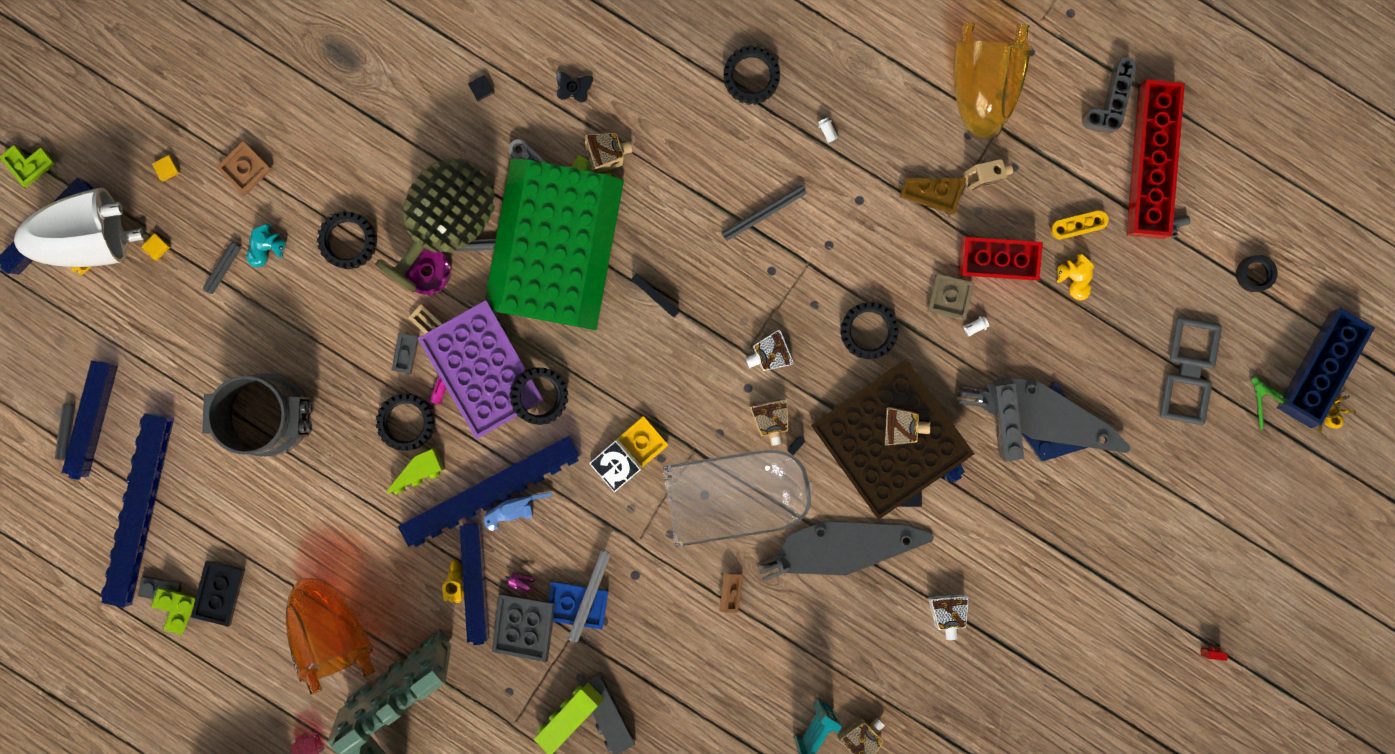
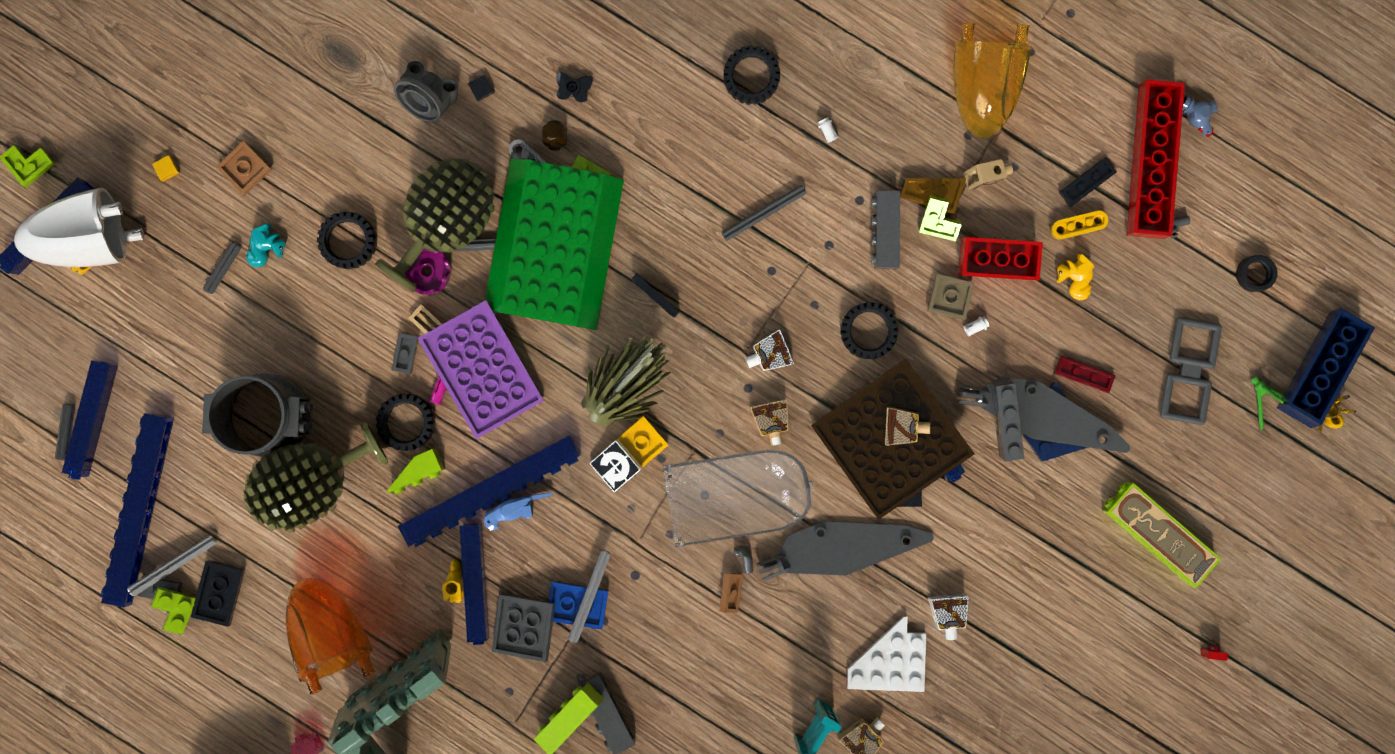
yellow tile [141,233,170,261] -> none
flat silver piece [505,572,535,596] -> none
black tyre [509,367,569,425] -> none
torso [584,133,632,174] -> none
black tile [787,437,805,456] -> none
dark grey beam [1082,57,1136,134] -> none
none -> light grey axle [127,535,217,596]
none -> olive plant [243,422,389,533]
none -> dark grey piece [393,61,458,122]
none -> dark brown head [542,120,567,151]
none -> olive plant [581,335,671,427]
none -> dark grey arm [734,546,753,574]
none -> white wing [847,616,926,692]
none -> dark grey brick [871,191,900,270]
none -> plate [919,195,962,242]
none -> dark red tile [1054,356,1116,393]
none -> black tile [1058,157,1117,207]
none -> brick [1102,482,1221,588]
none -> sand blue animal [1183,95,1218,137]

